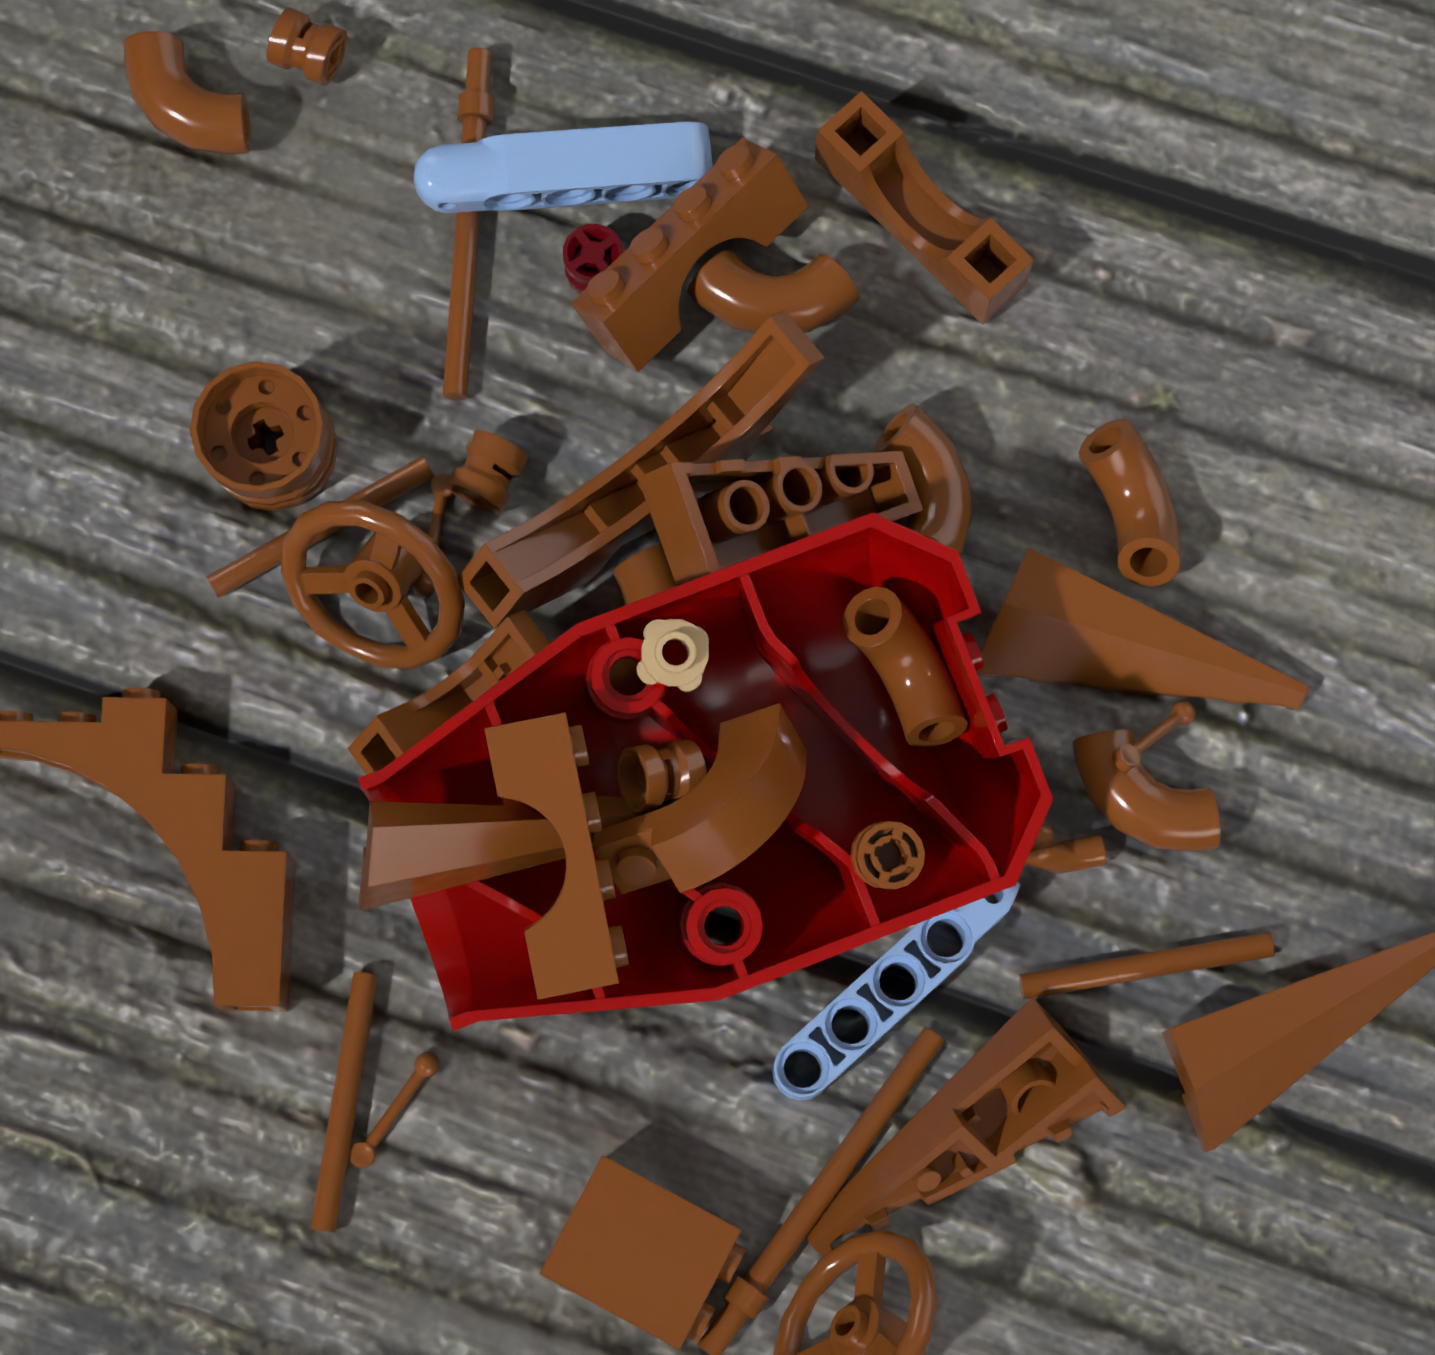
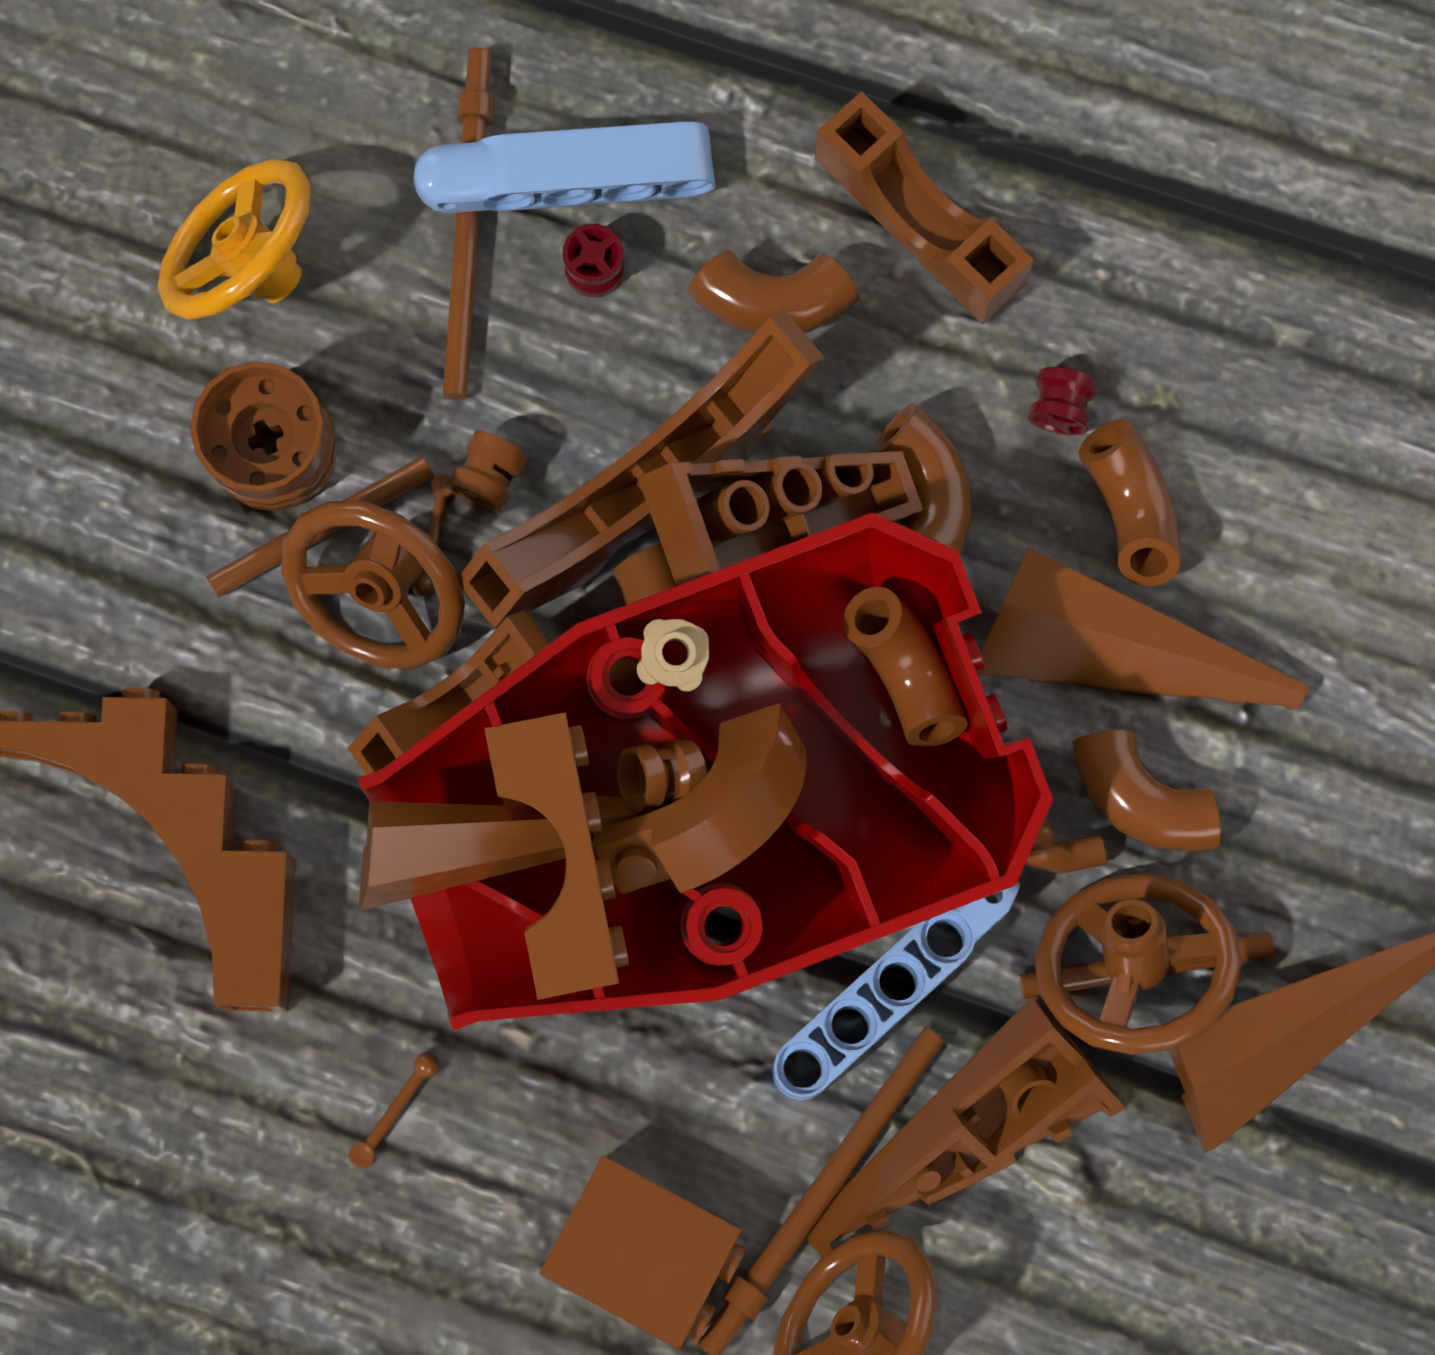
dark orange cylinder [124,31,251,155] -> none
dark orange wheel [266,7,348,86] -> none
dark orange bar [310,972,379,1233] -> none
dark orange arch [571,138,809,372] -> none
dark orange wheel [850,821,925,890] -> none
dark orange hinge [1112,701,1195,772] -> none
none -> light orange piece [157,158,311,320]
none -> dark red wheel [1028,367,1099,436]
none -> dark orange piece [1034,873,1242,1055]

